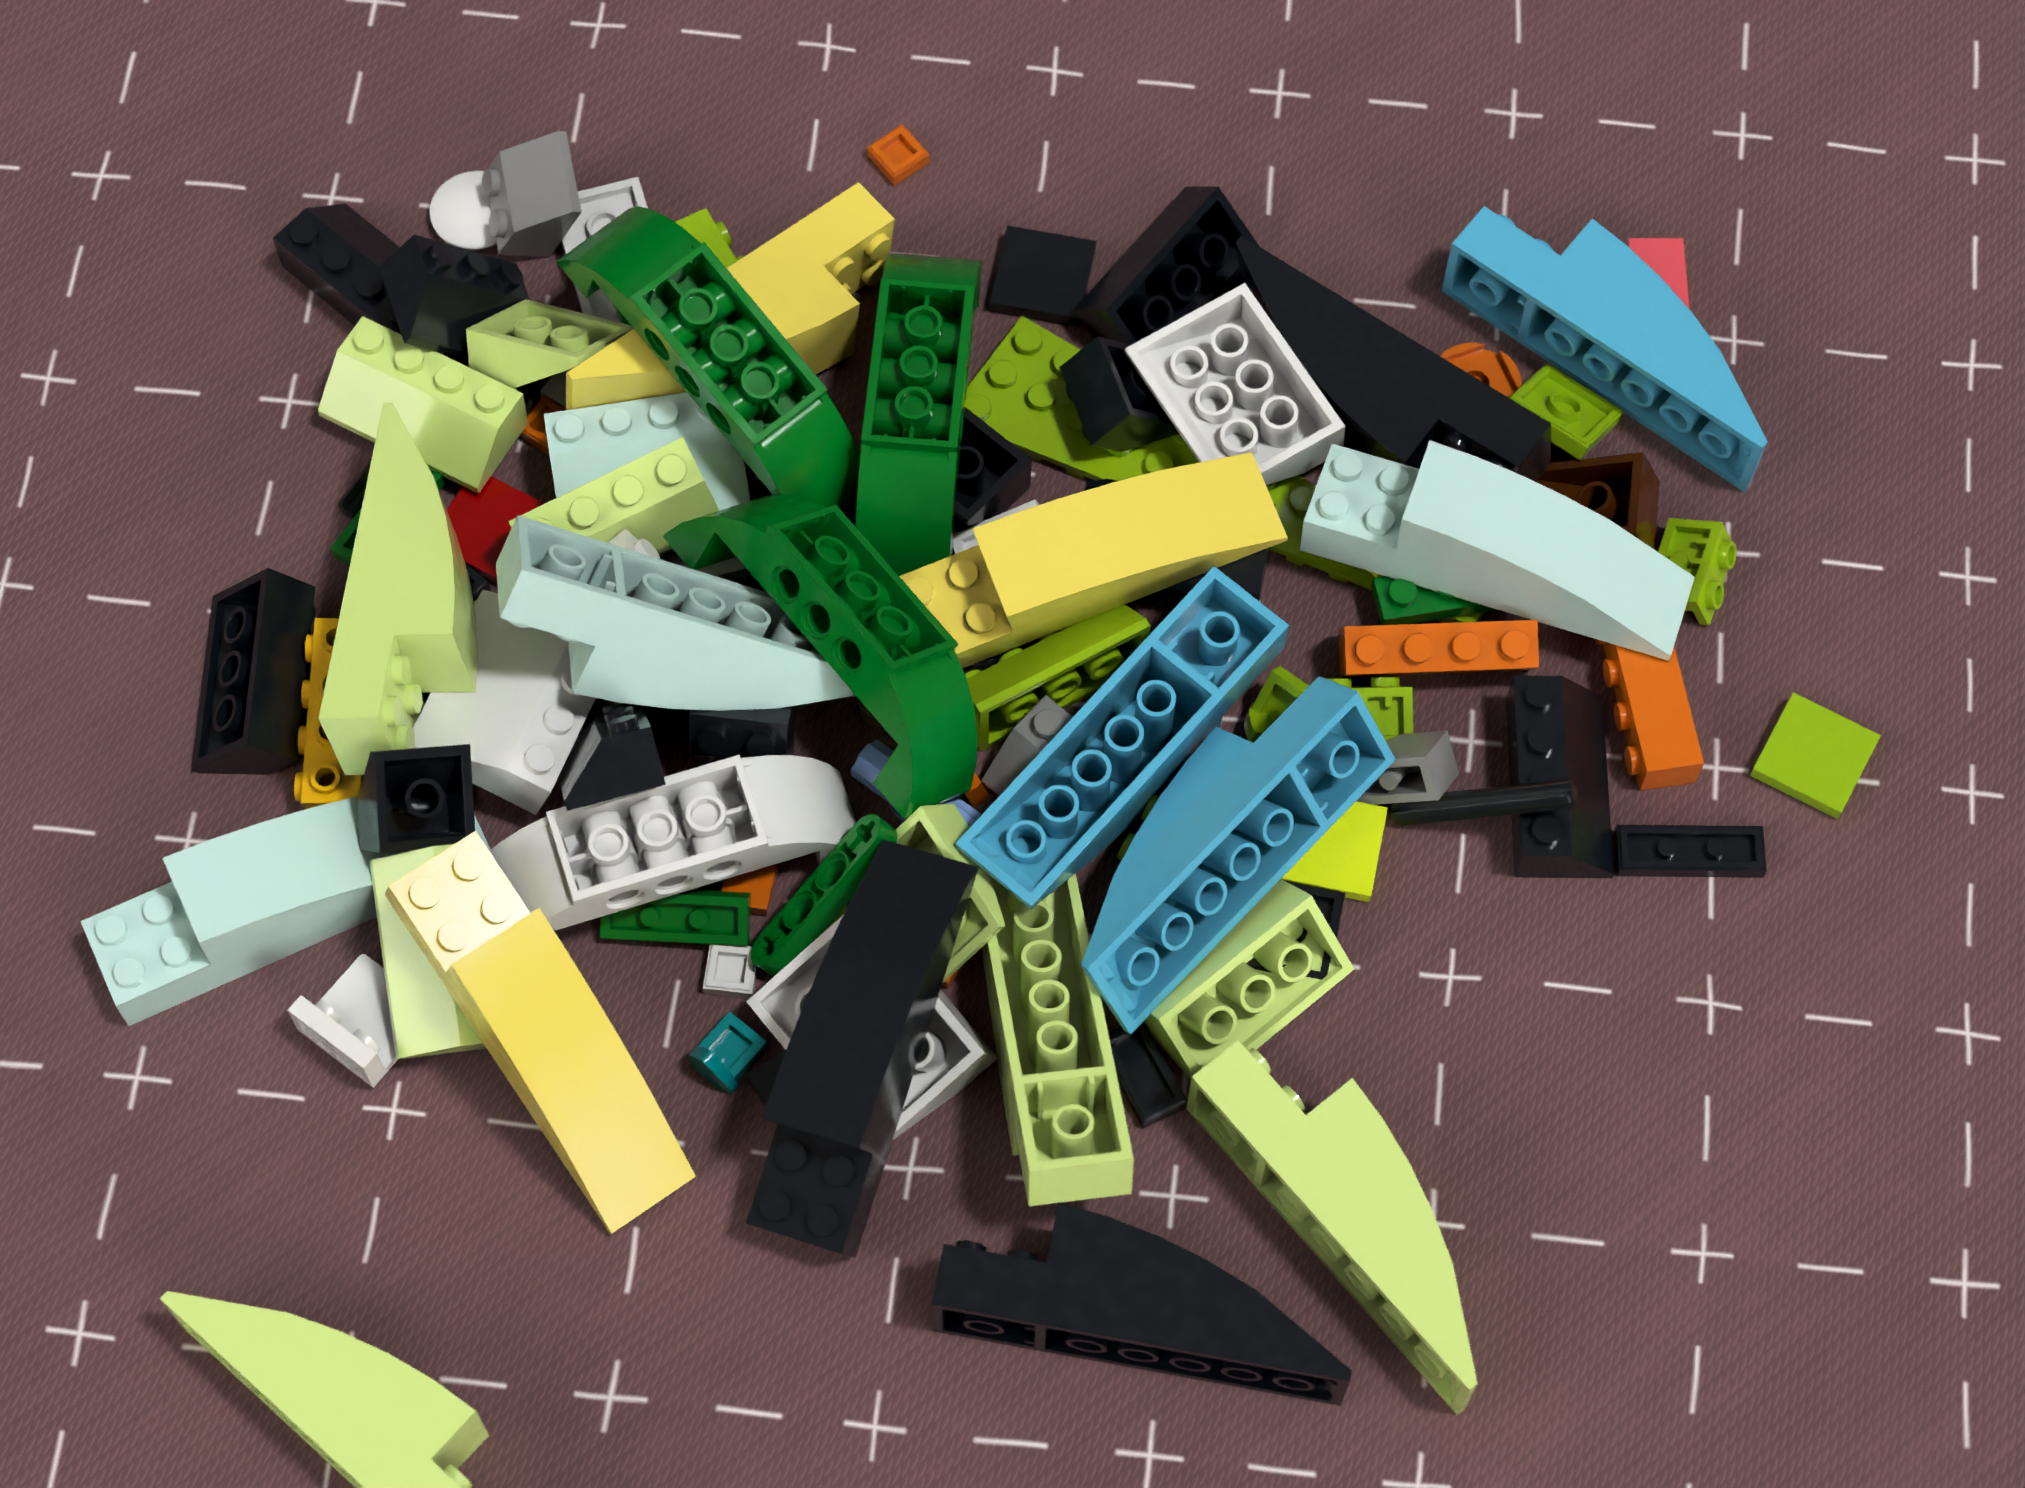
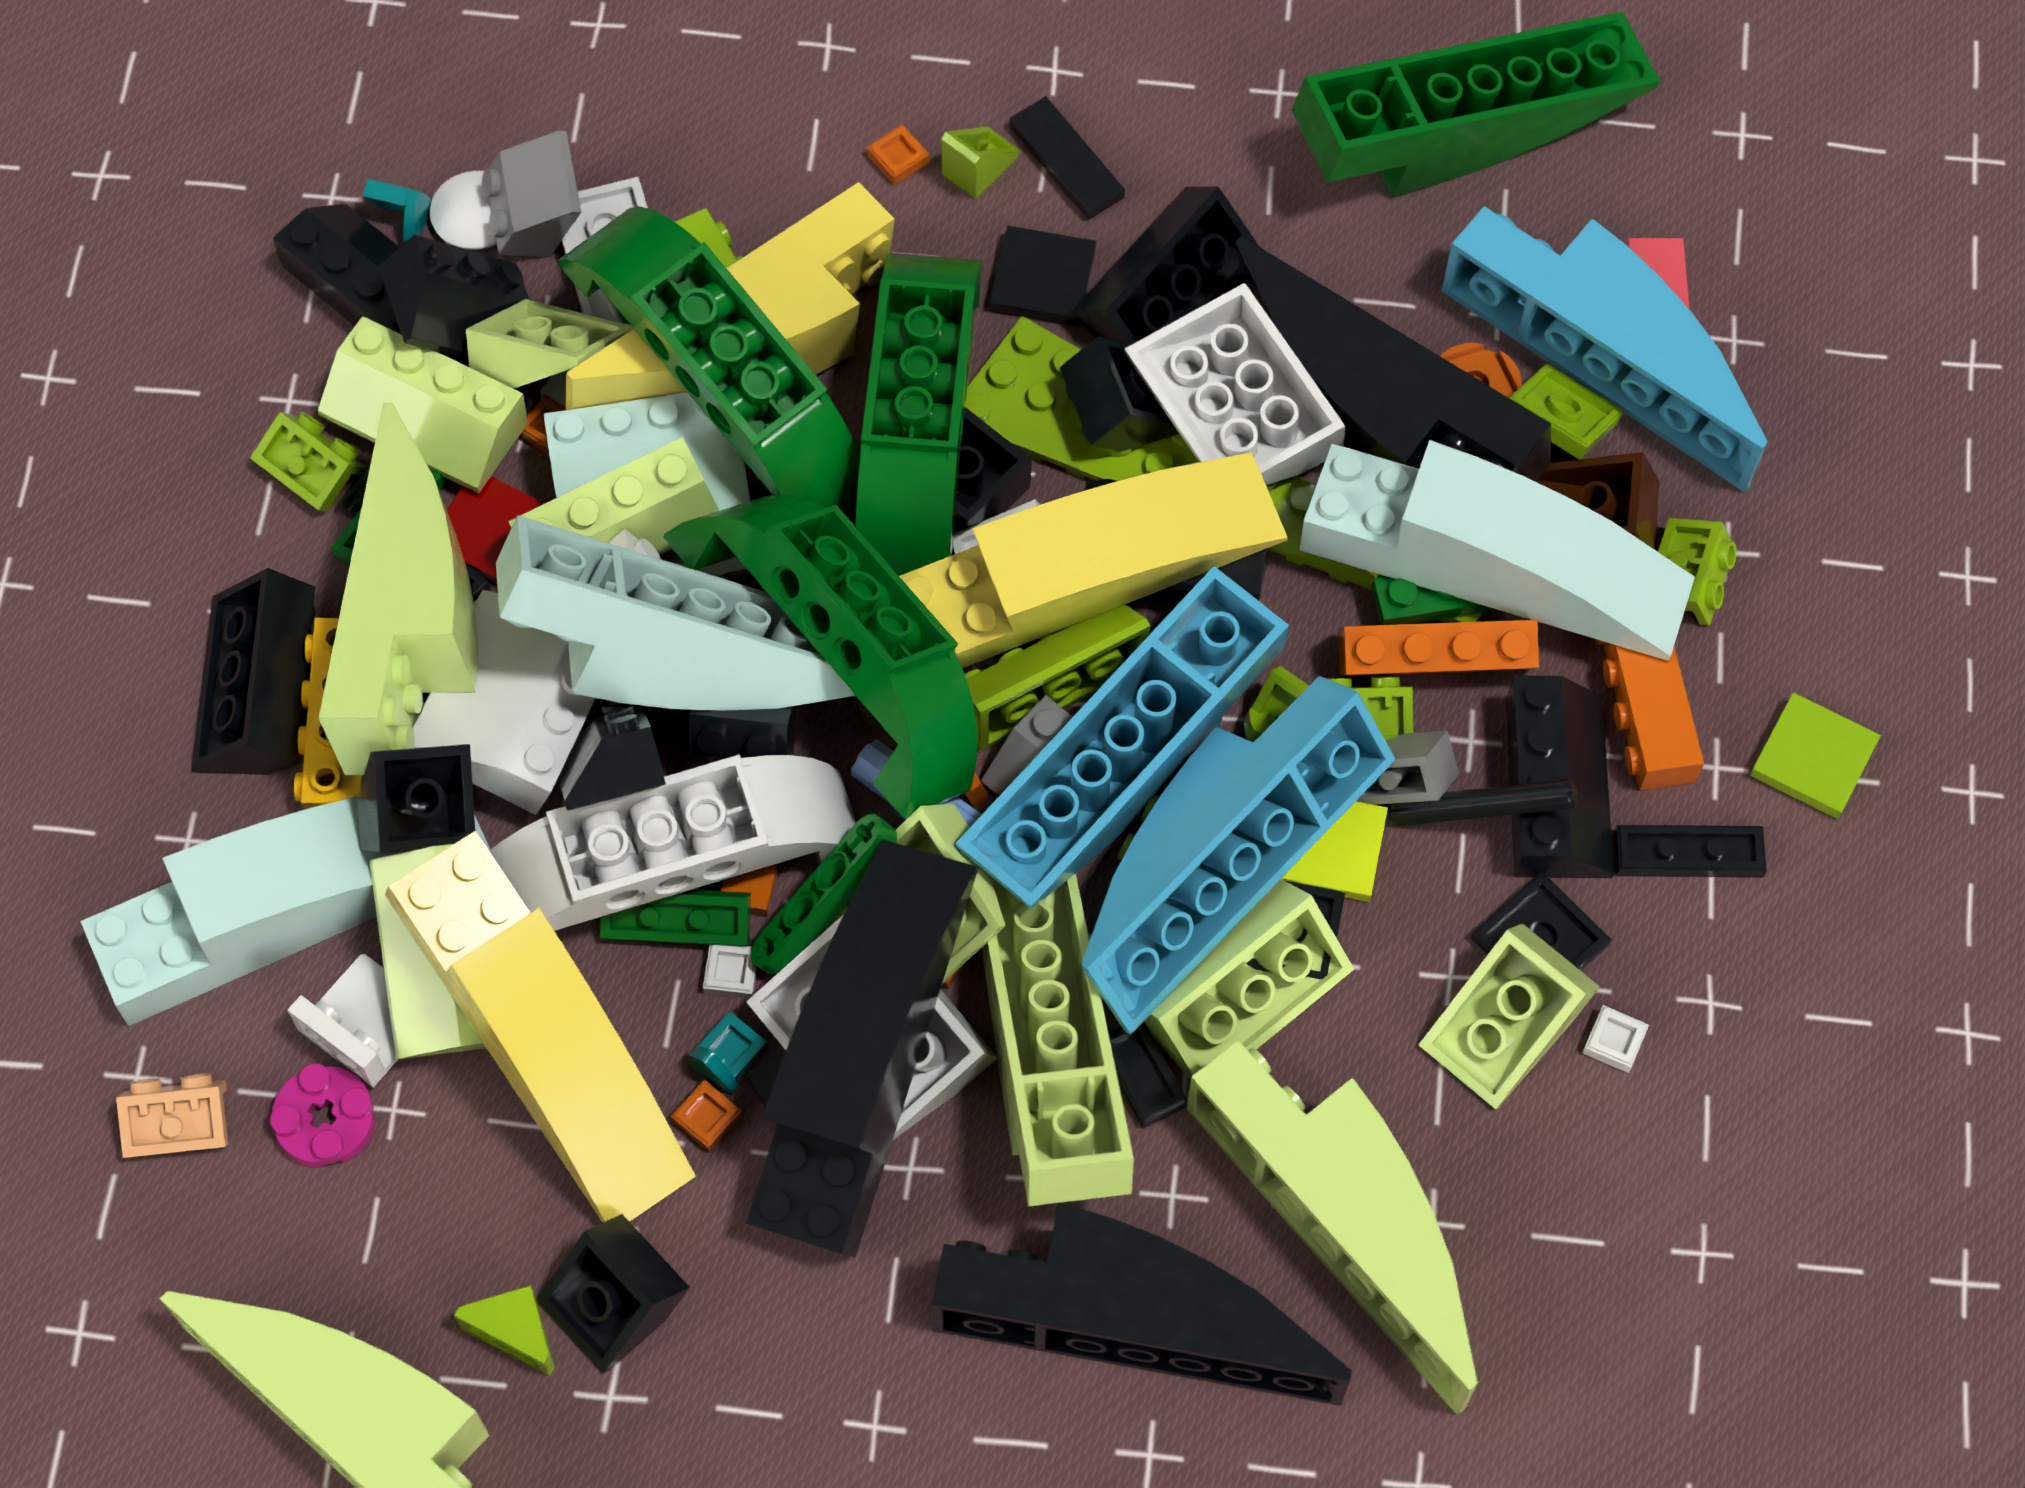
none -> light nougat bracket [116,1073,228,1158]
none -> lime bracket [250,412,365,512]
none -> dark pink plate [270,1064,375,1168]
none -> teal tile [363,179,432,242]
none -> lime slope [454,1285,555,1376]
none -> black slope [537,1214,690,1373]
none -> orange tile [671,1080,743,1153]
none -> lime slope [941,126,1022,199]
none -> black tile [1010,96,1125,220]
none -> green slope [1291,11,1661,197]
none -> yellowish green slope [1419,924,1600,1109]
none -> black tile [1470,871,1612,971]
none -> white tile [1582,1005,1649,1073]

